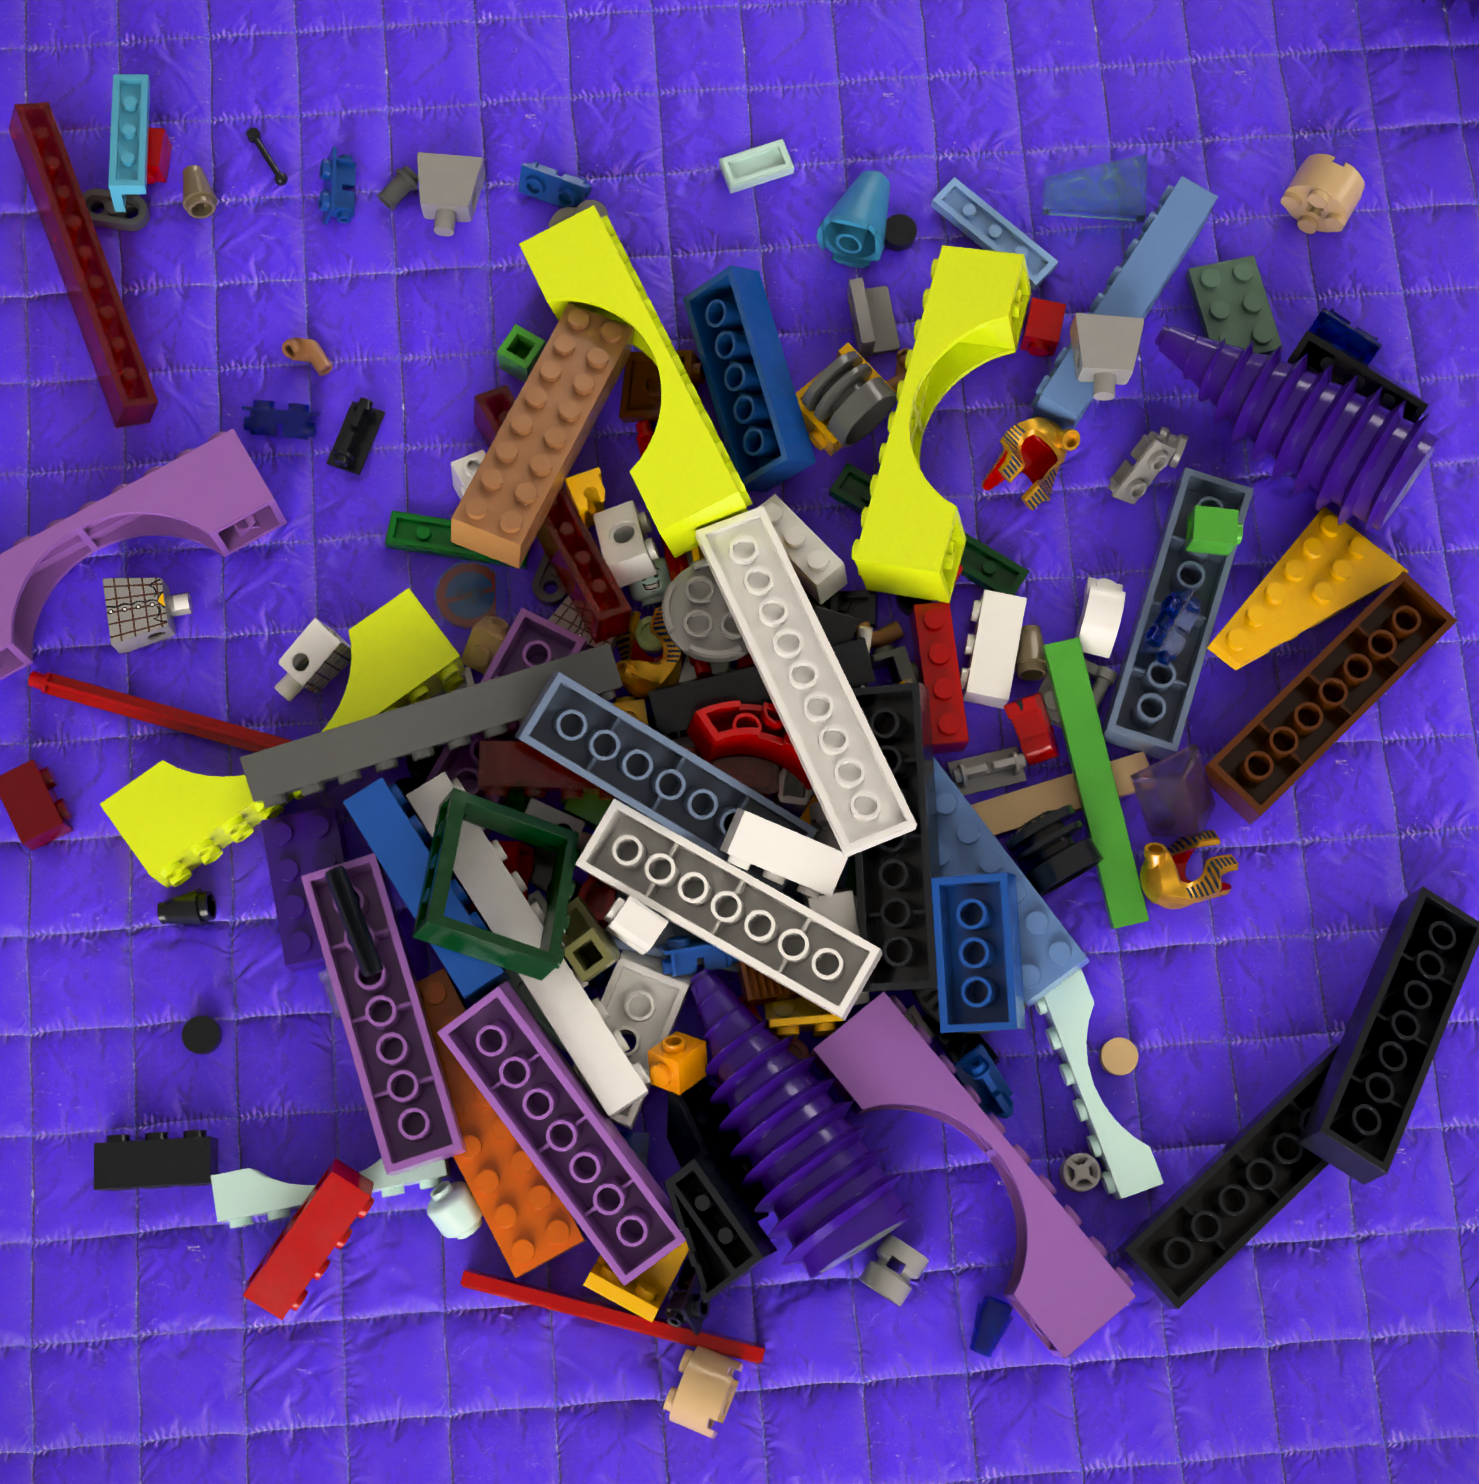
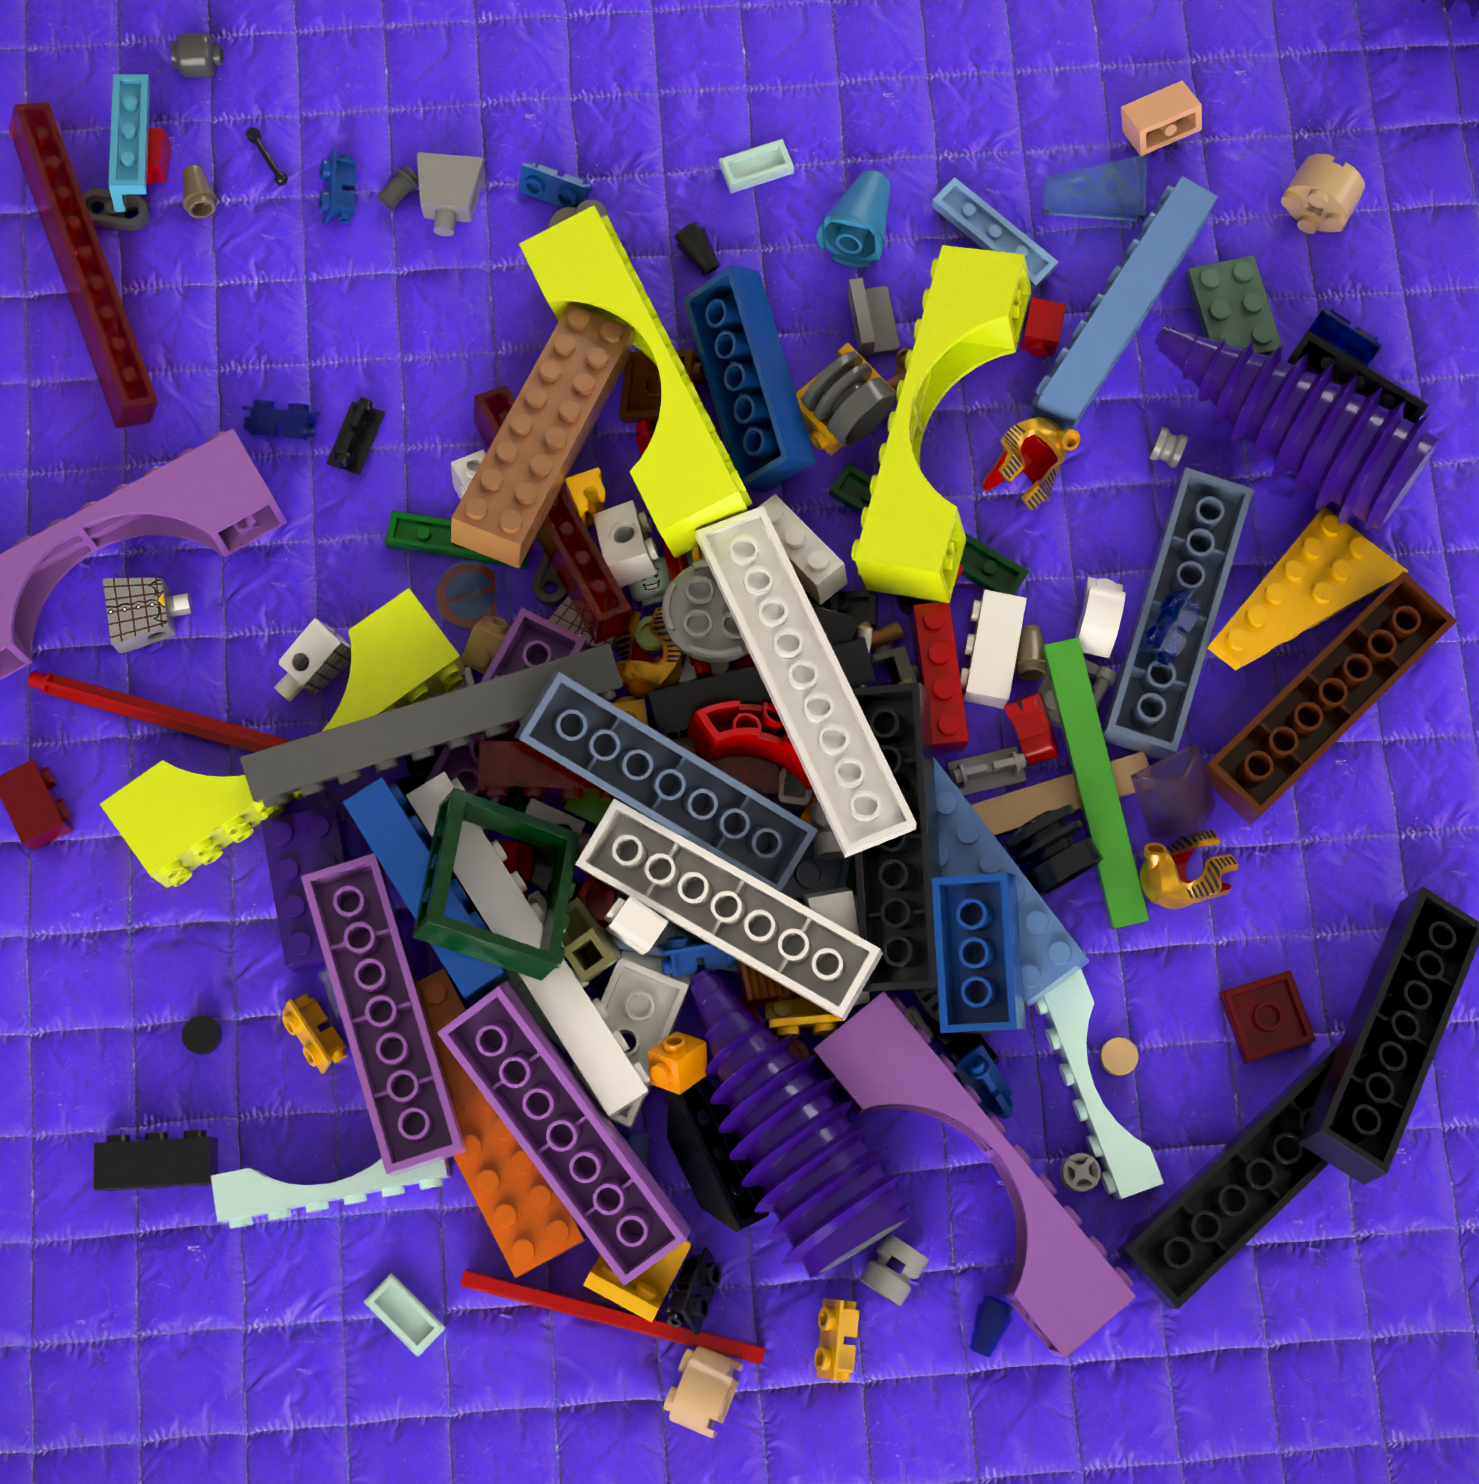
black cone [157,888,217,925] -> none
red brick [243,1158,375,1320] -> none
medium nougat arm [282,338,333,376] -> none
black axle [325,866,383,977] -> none
light aqua head [427,1181,483,1240] -> none
bright green brick [497,324,546,383] -> none
black wedge [665,1154,777,1304] -> none
white brick [720,808,848,899] -> none
black tile [885,214,917,251] -> none
light grey torso [1070,313,1144,401] -> none
light grey hinge [1108,431,1177,505] -> none
bright green brick [1185,505,1243,556] -> none
none -> dark grey head [171,32,223,78]
none -> yellow hinge [282,993,348,1074]
none -> light aqua tile [364,1273,446,1357]
none -> black cone [674,222,721,276]
none -> yellow hinge [814,1298,860,1381]
none -> light nougat brick [1121,80,1202,156]
none -> dark red tile [1219,970,1316,1064]

